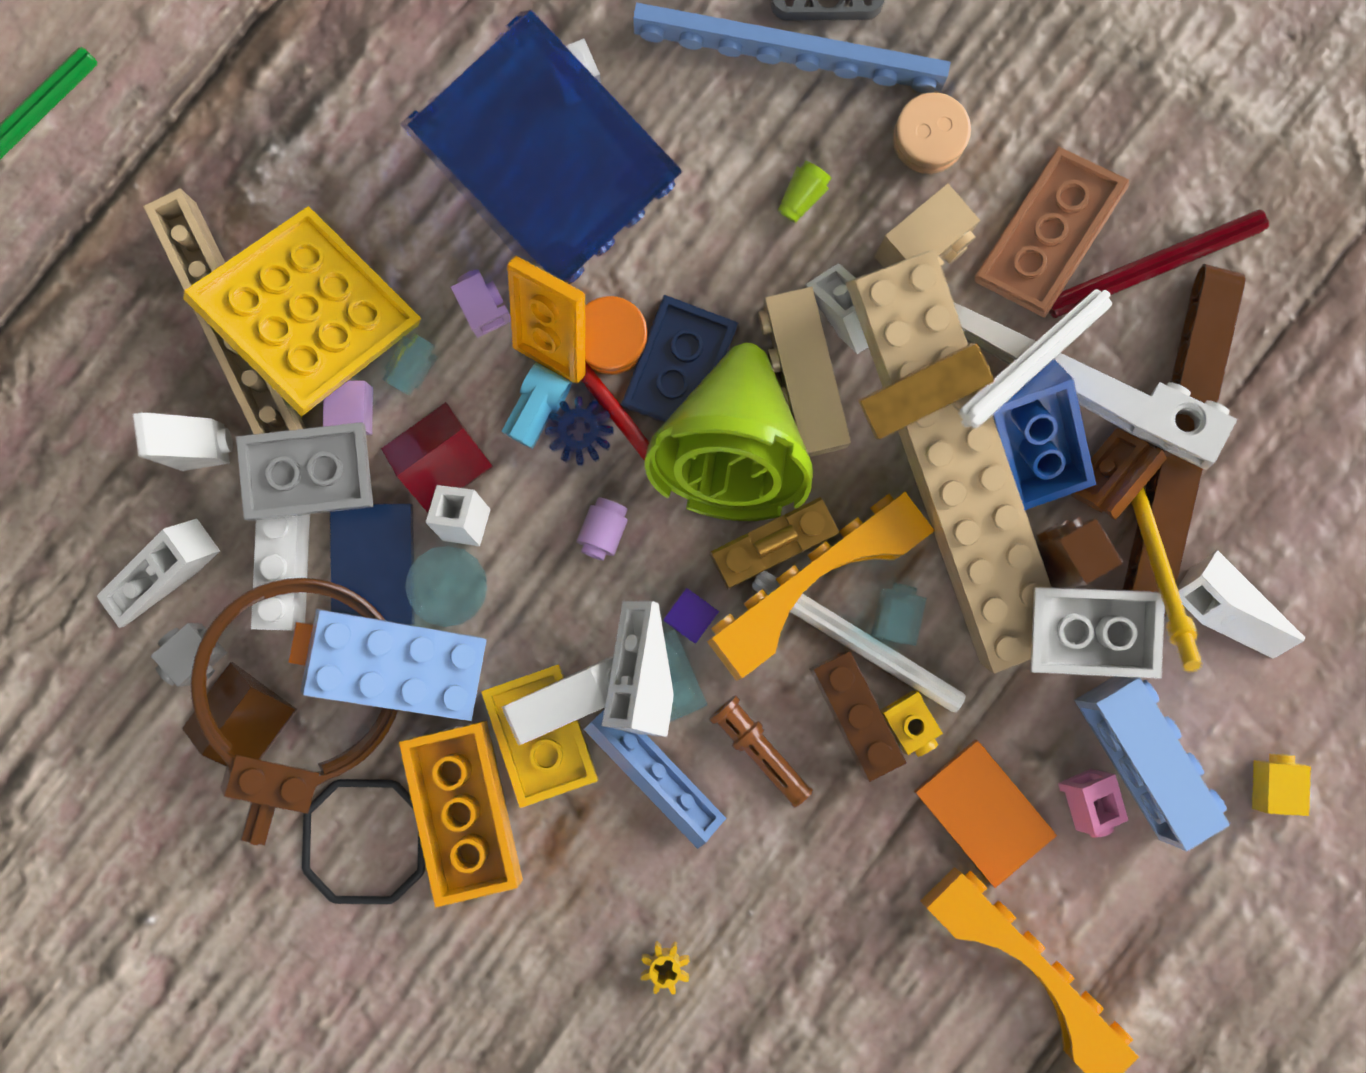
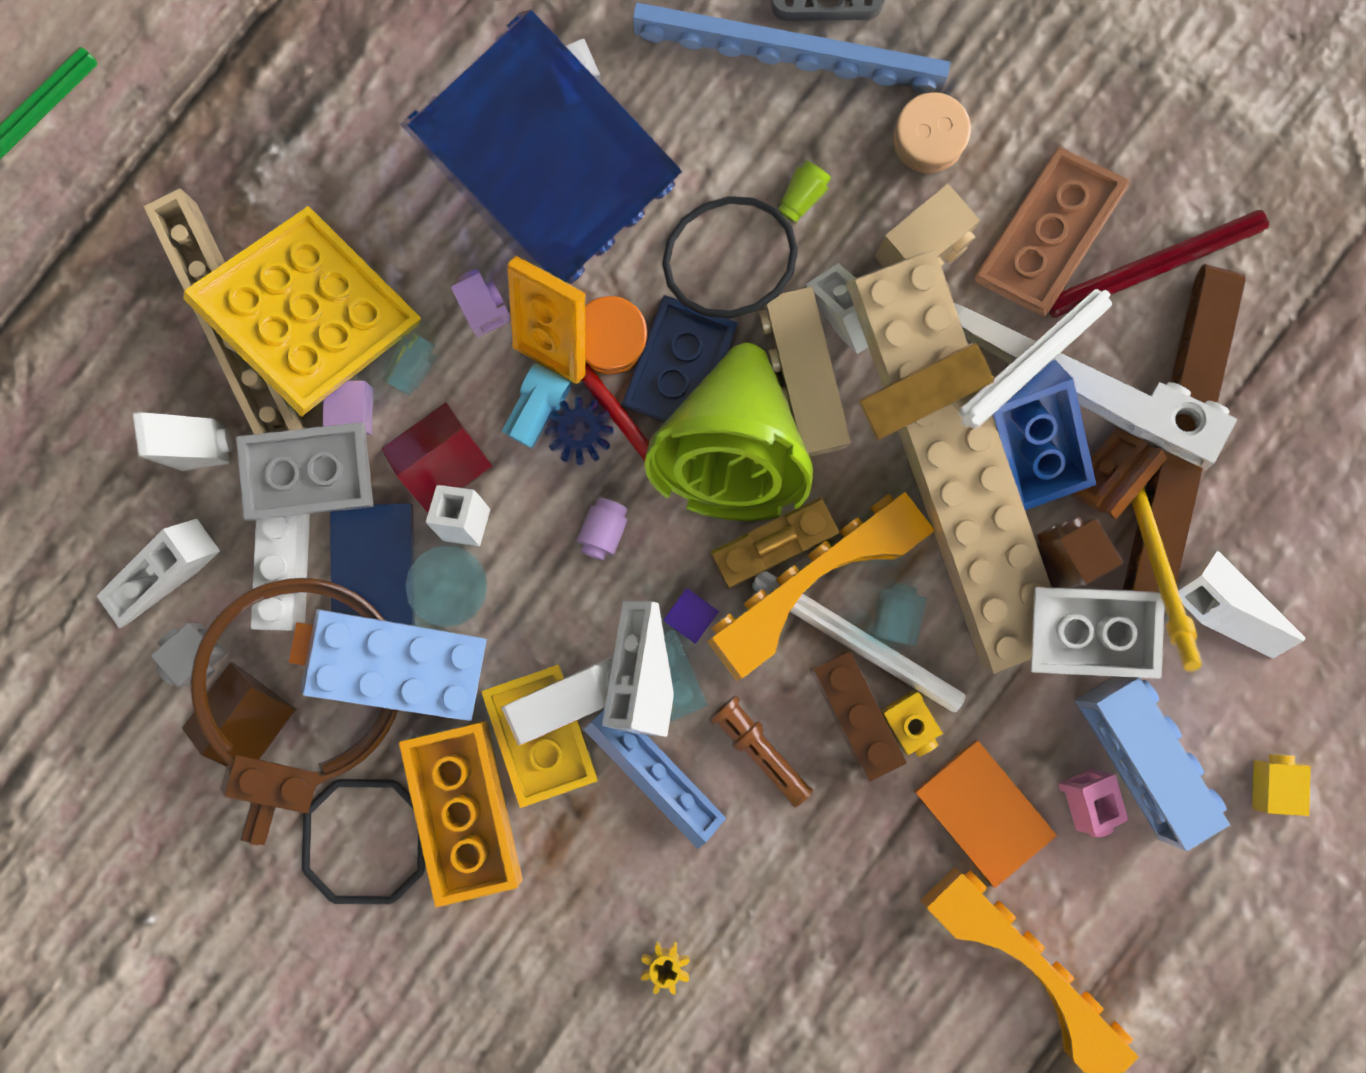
none -> black piece [662,196,798,319]

